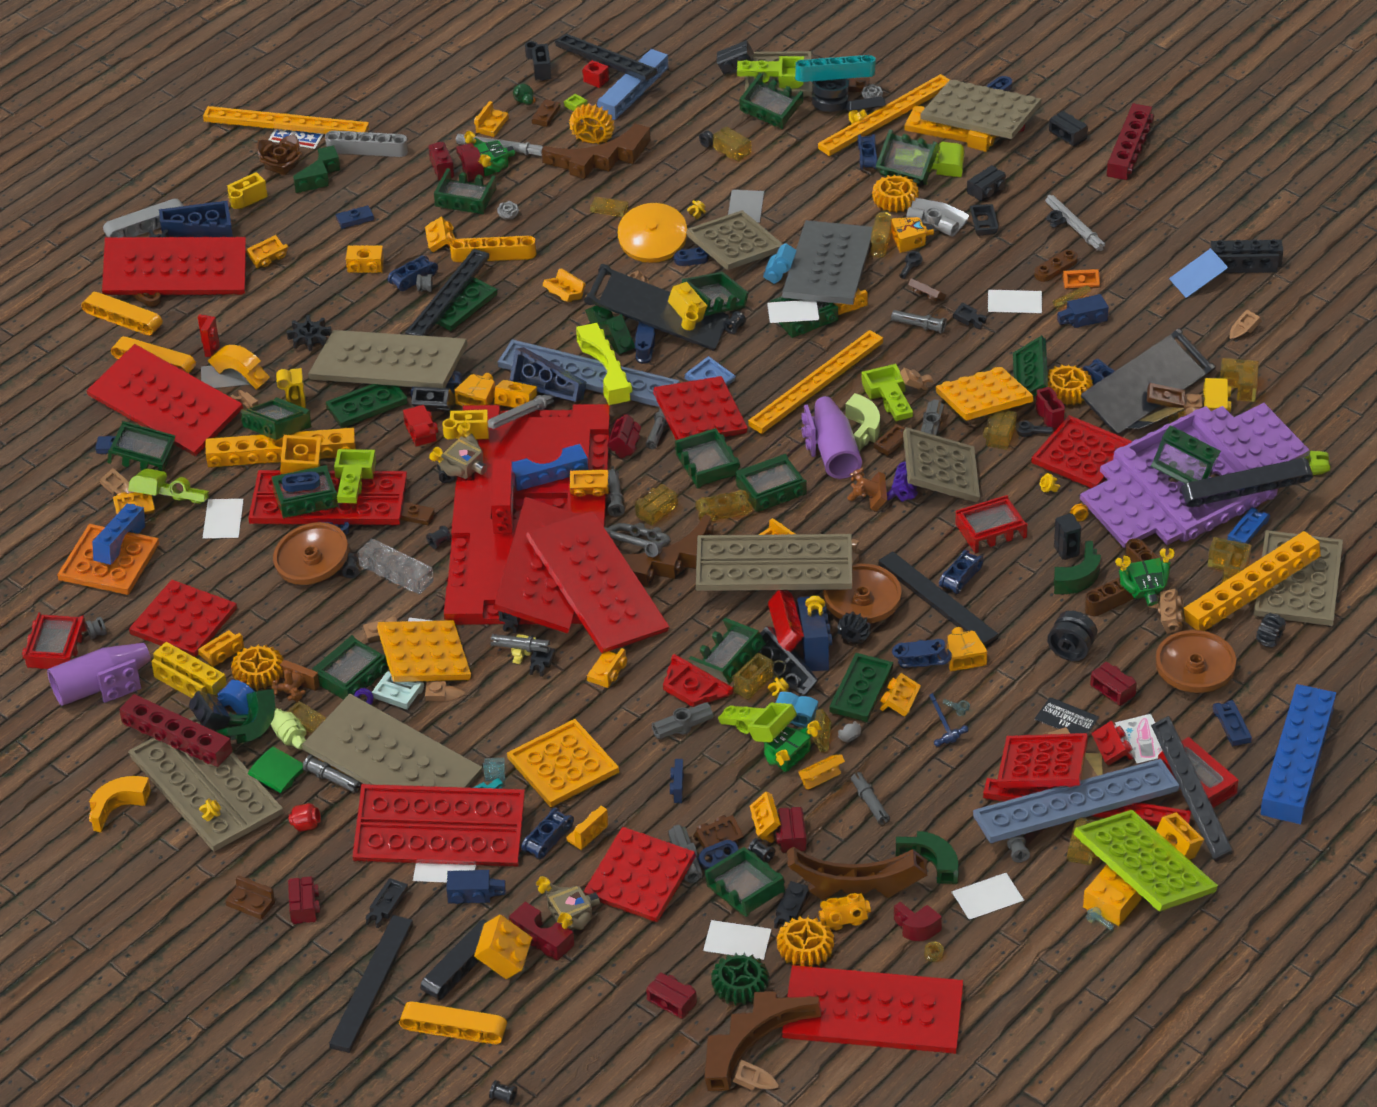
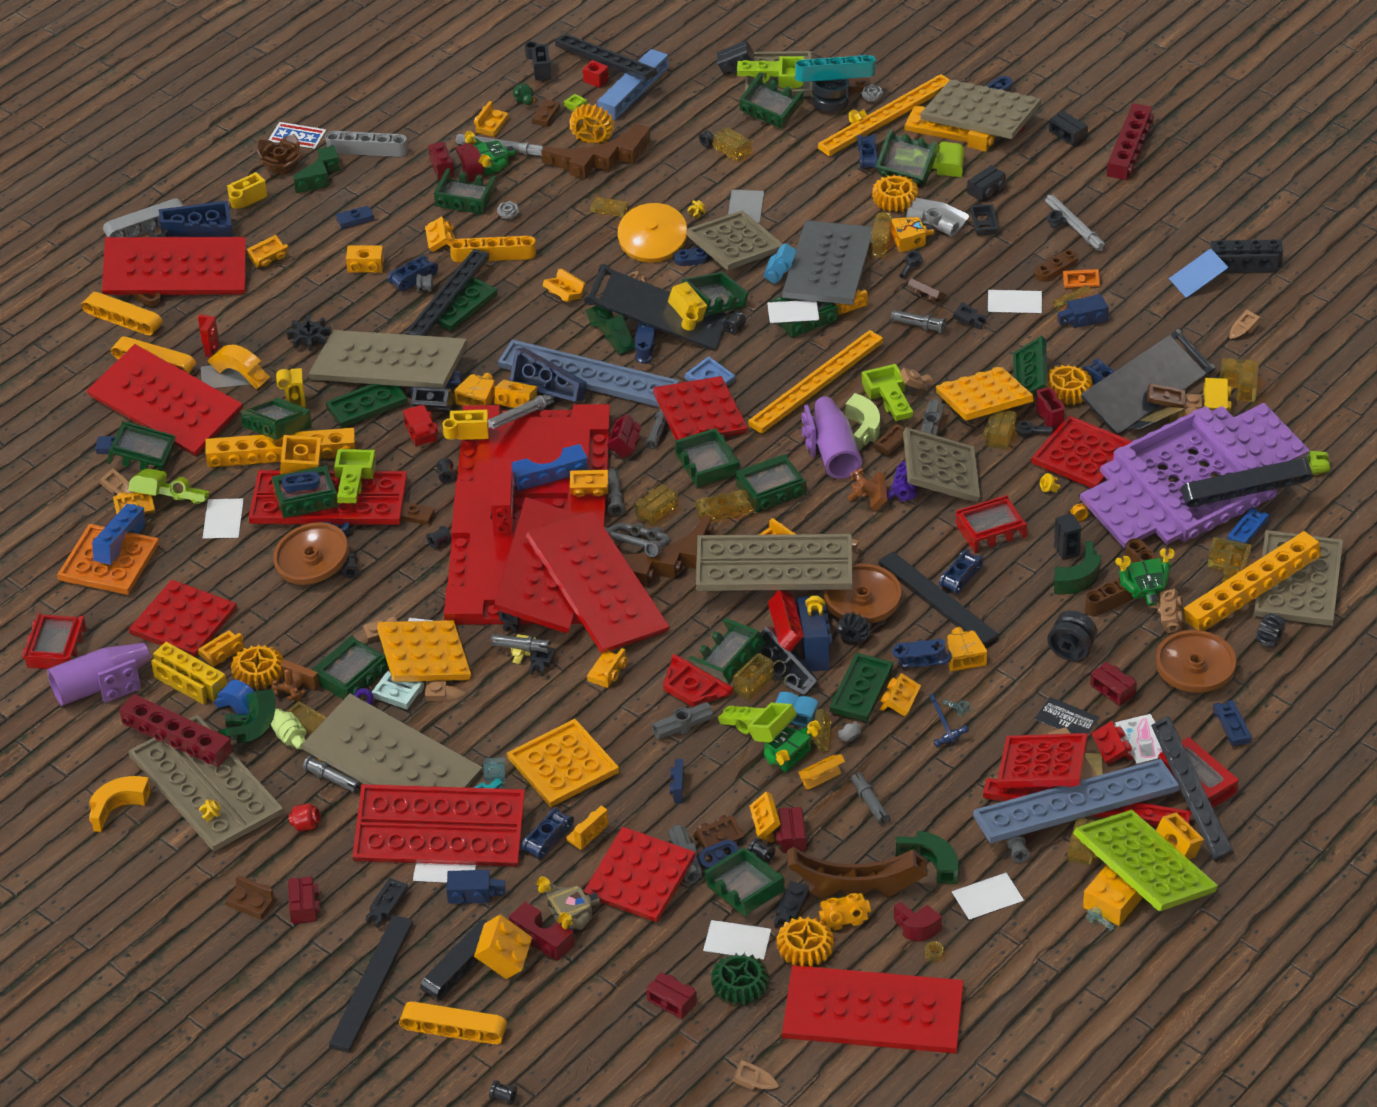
dark grey wheel [85,617,107,640] -> none
black brick [189,691,231,732] -> none
light orange plate [203,106,369,134] -> none
medium nougat plate [231,390,258,410] -> none
green slope [248,746,304,793] -> none
clear brick [358,539,434,595] -> none
dark tan torso [429,421,487,479] -> none
neon yellow arch [576,323,632,405] -> none
reddish brown arch [705,991,821,1091] -> none
yellow plate [768,677,789,699] -> none
black piece [846,96,886,111] -> none
dark green window [1151,425,1221,484] -> none
blue brick [1260,684,1336,824] -> none

